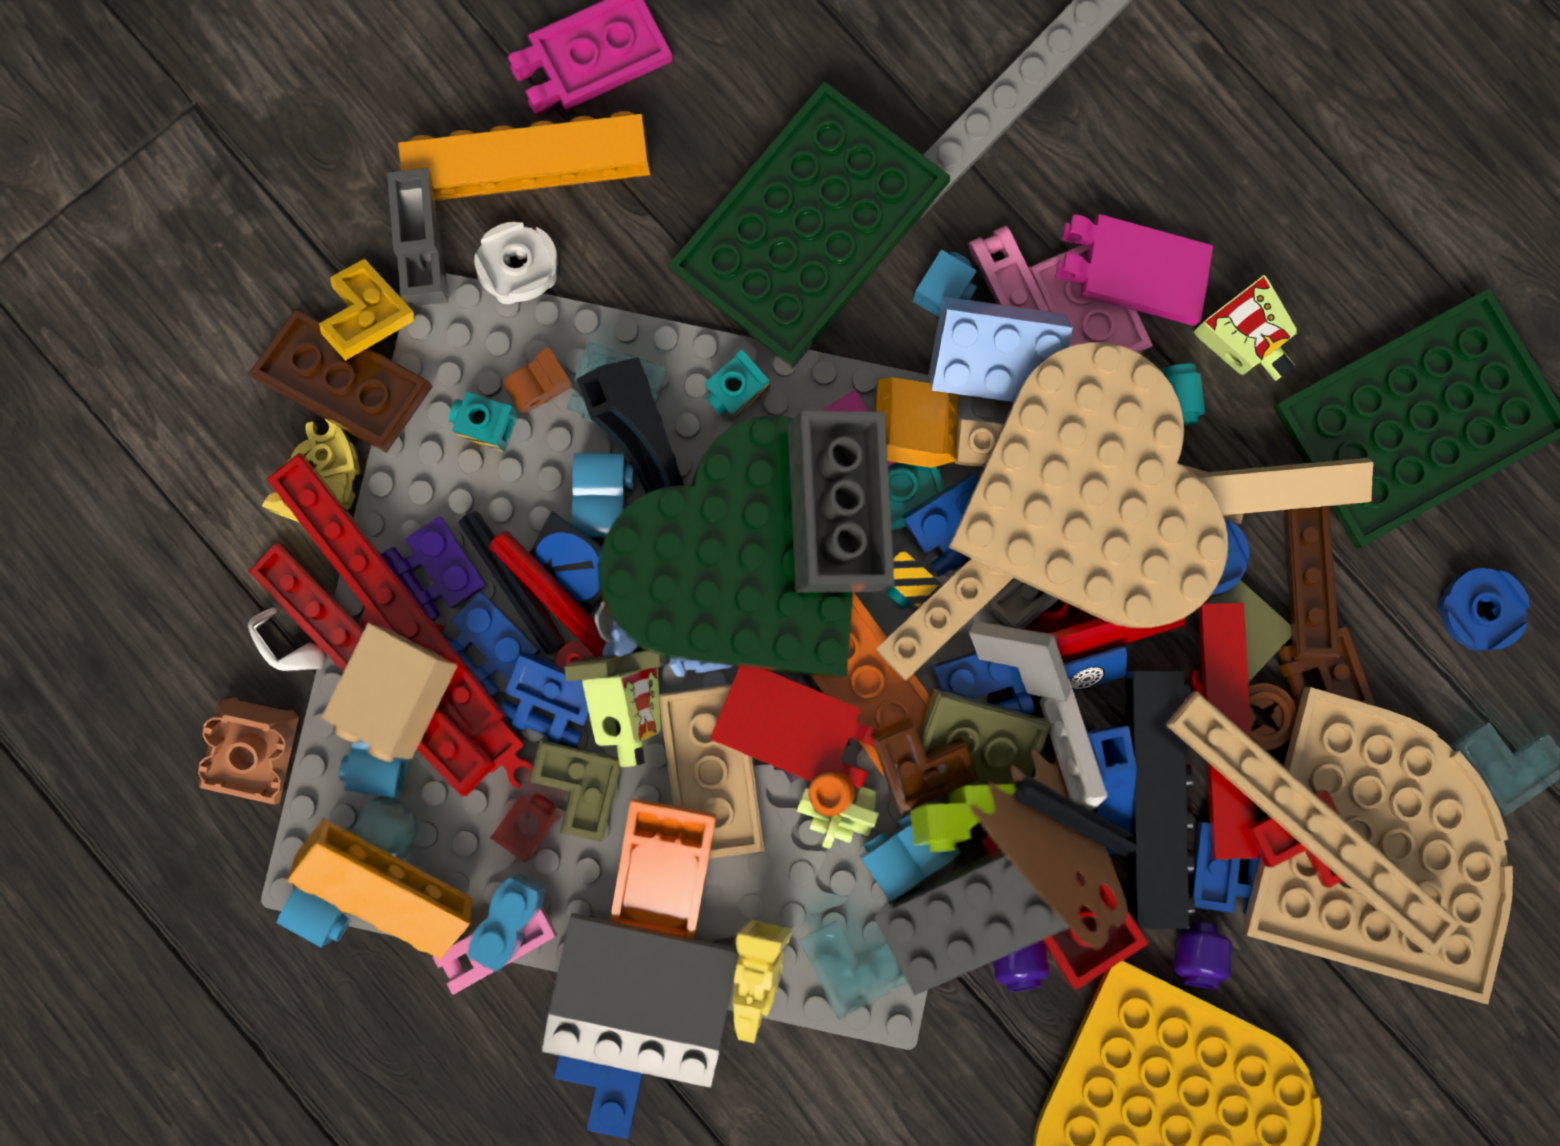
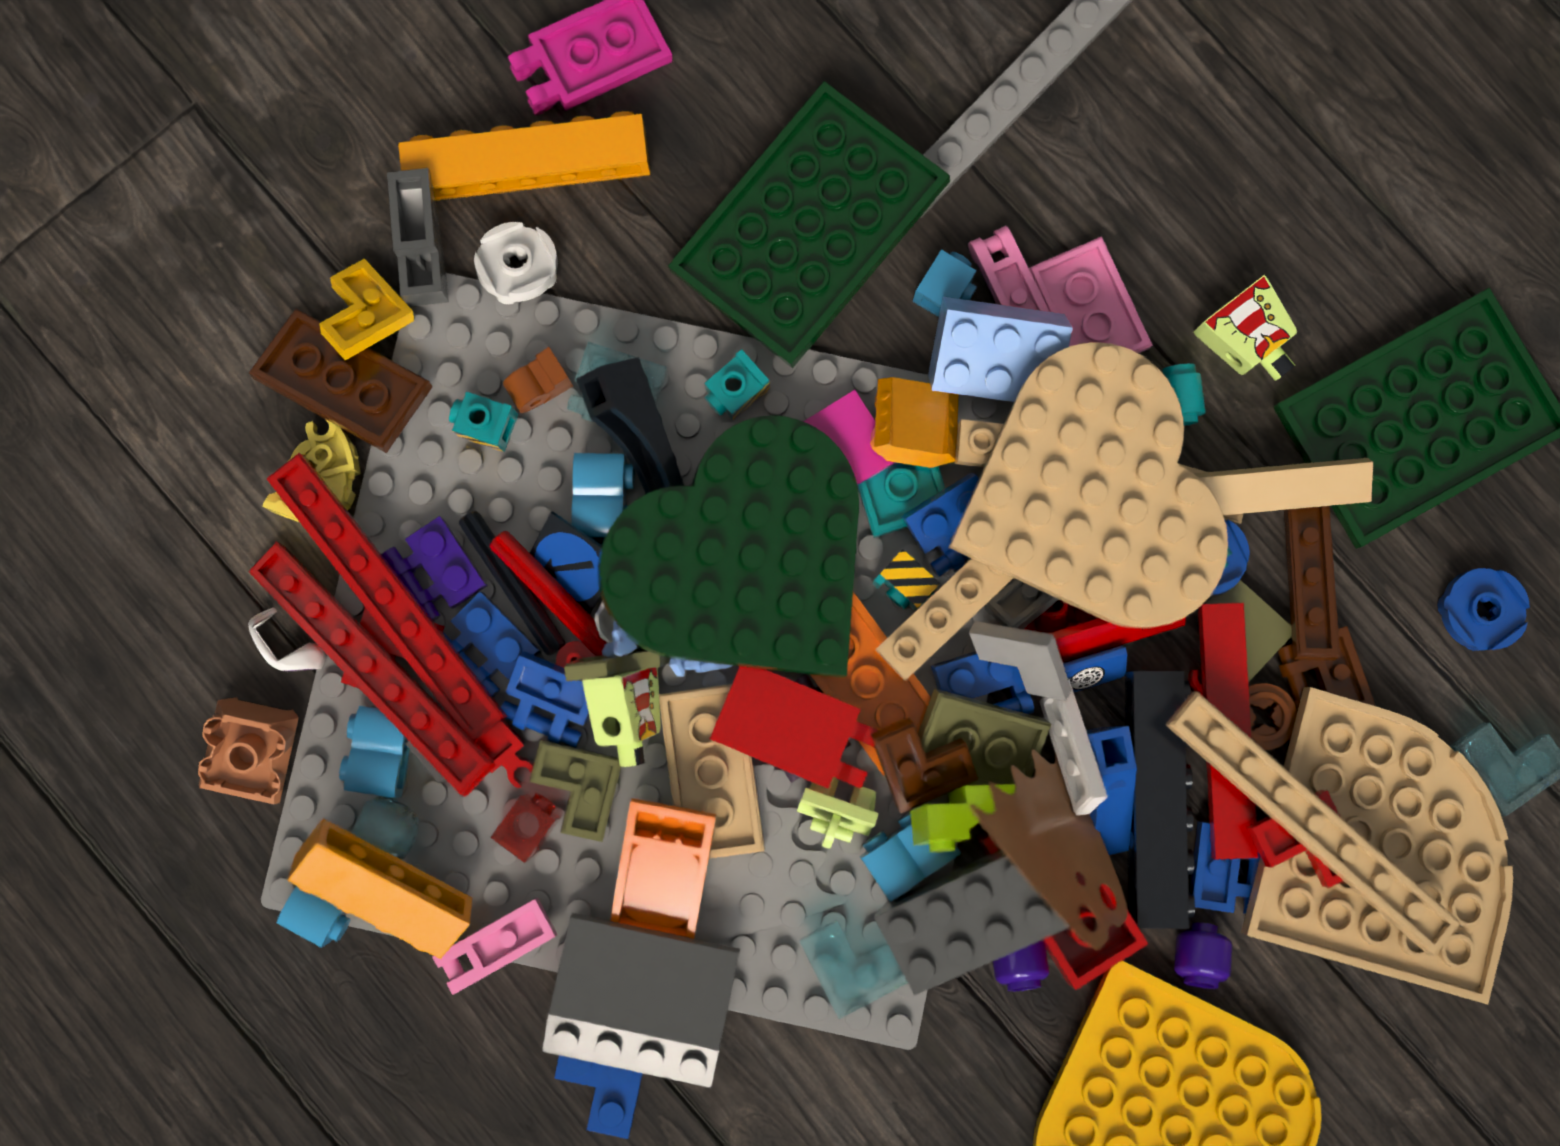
tan brick [321,623,458,762] -> none
dark azure brick [468,873,546,972] -> none
light yellow piece [733,919,793,1043] -> none
dark grey brick [788,410,894,592] -> none
orange tile [809,771,855,816] -> none
black axle [1013,776,1137,856] -> none
dark pink tile [1055,214,1213,326] -> none

